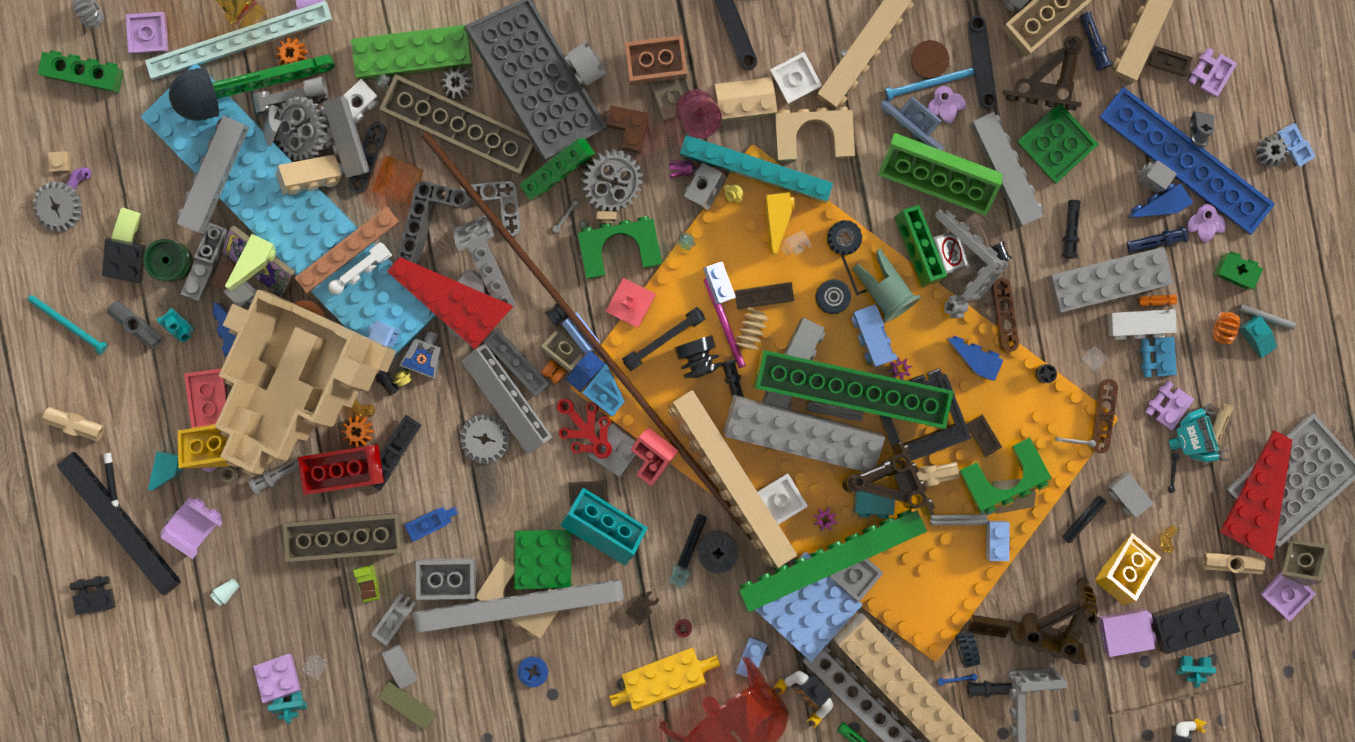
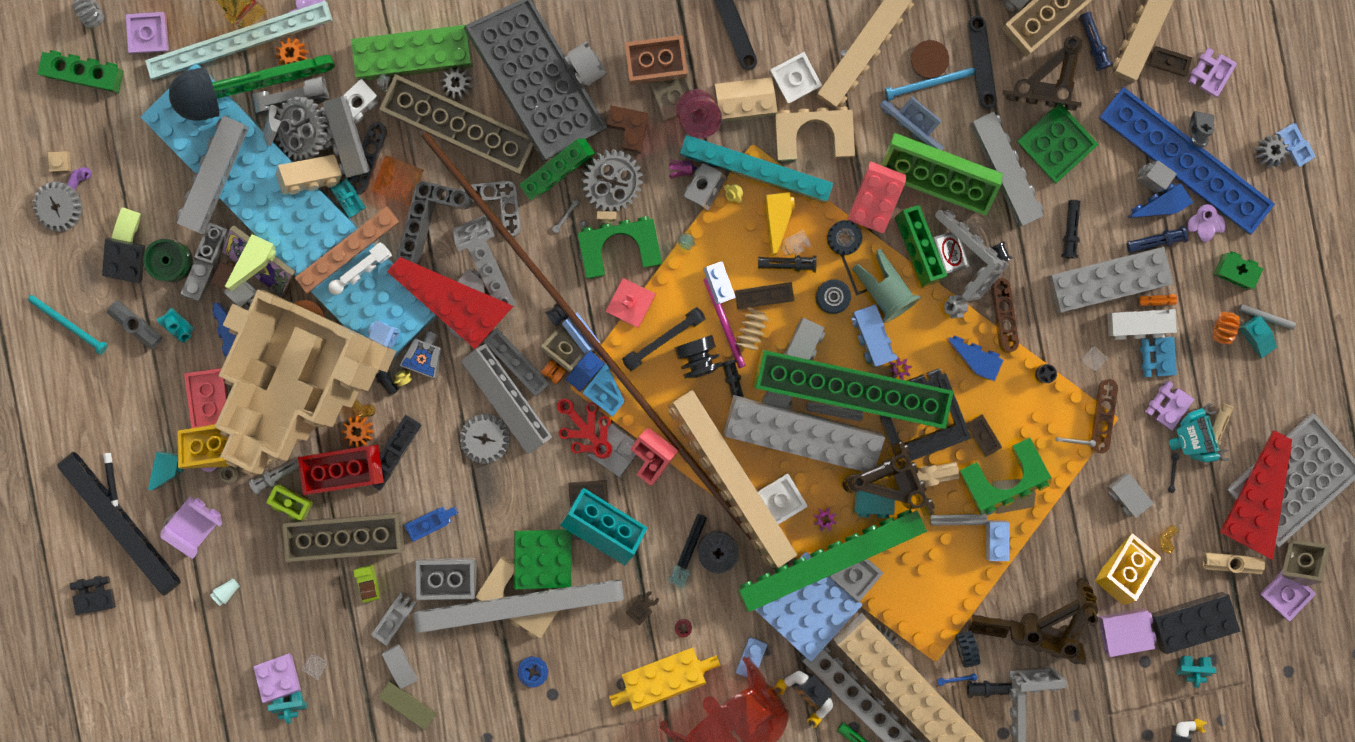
tan piece [42,407,104,441] -> none
lavender plate [928,86,966,124] -> none
black axle [1062,496,1107,543] -> none
none -> lime brick [266,484,314,521]
none -> teal hips [331,178,366,218]
none -> black pin [758,255,816,273]
none -> coral brick [848,161,906,234]

